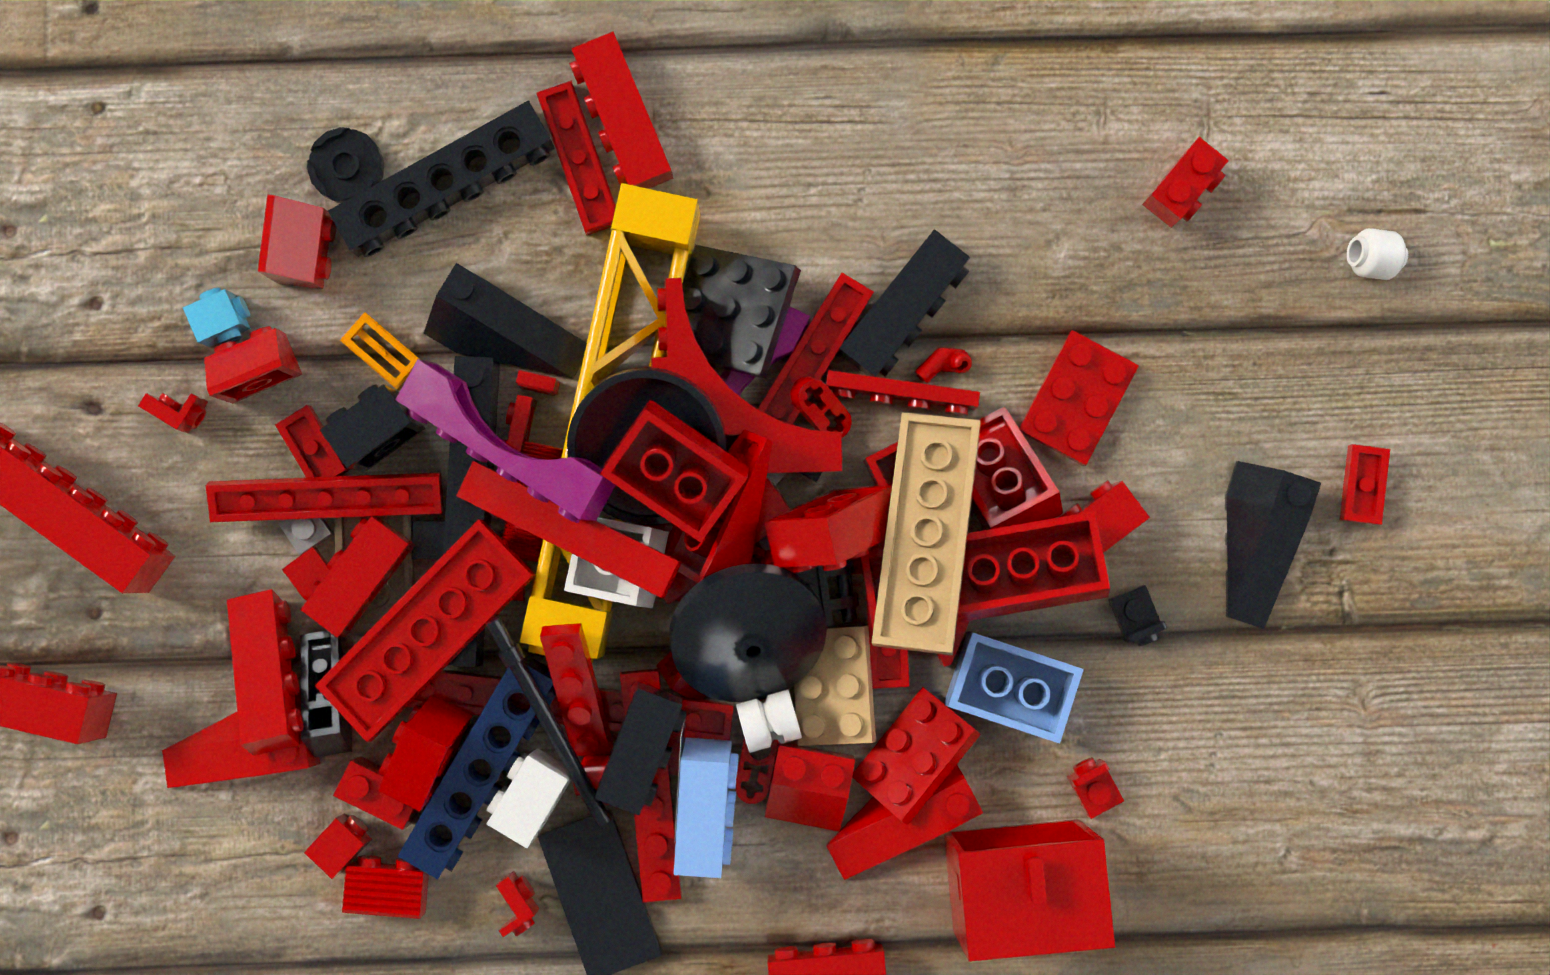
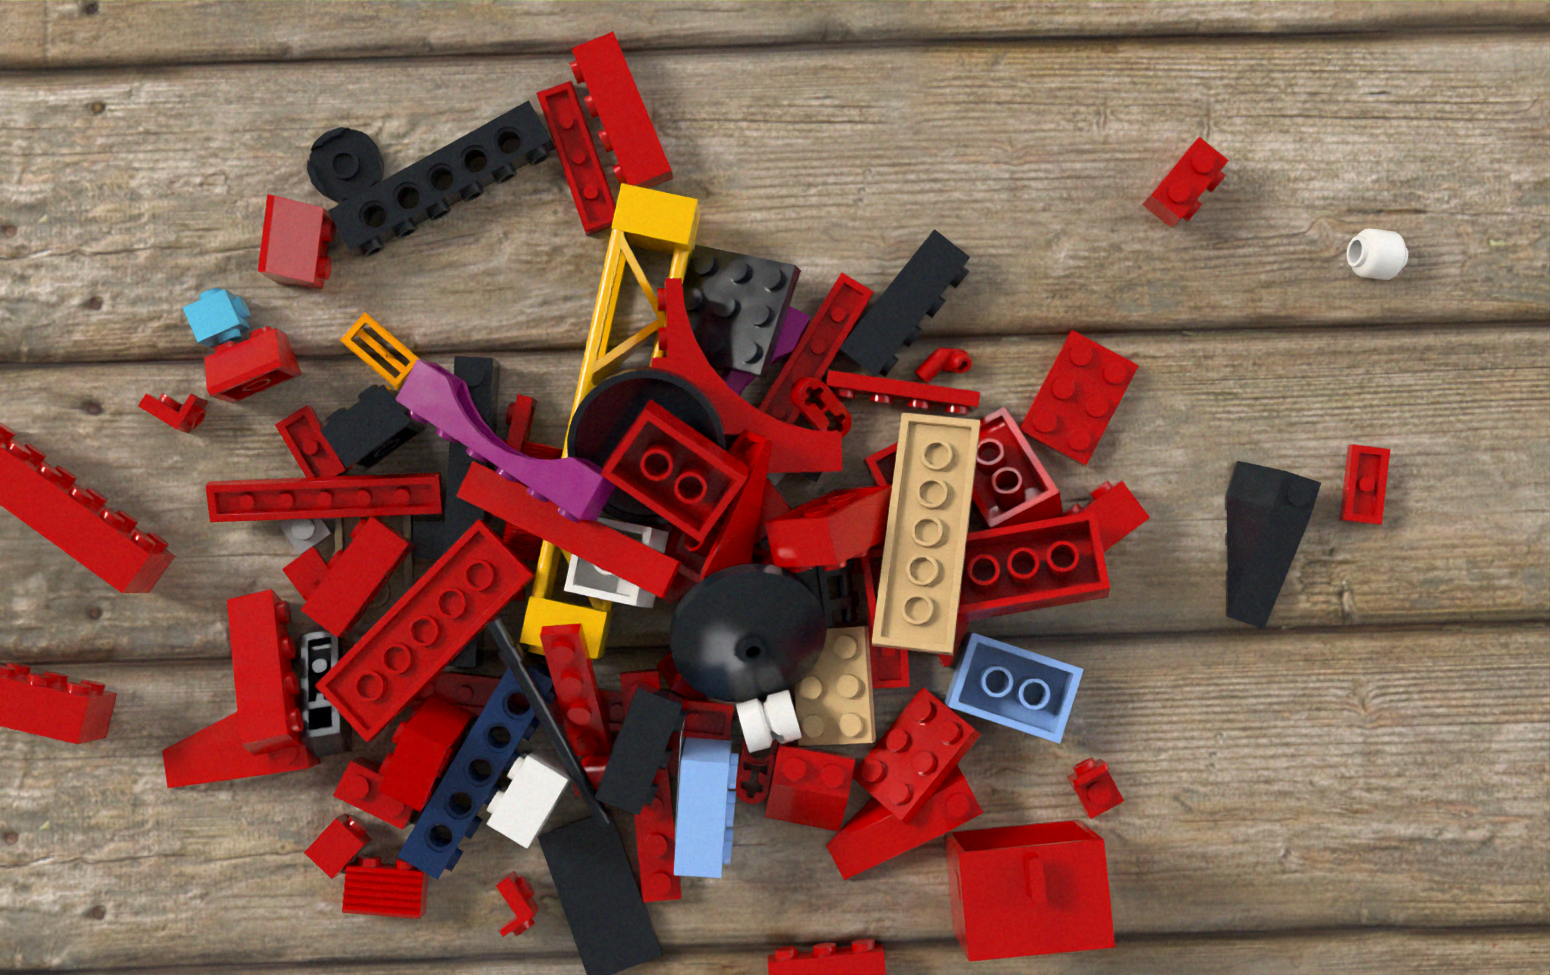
black wedge [423,263,587,379] -> none
red tile [516,370,561,396] -> none
black bracket [1108,585,1167,646] -> none

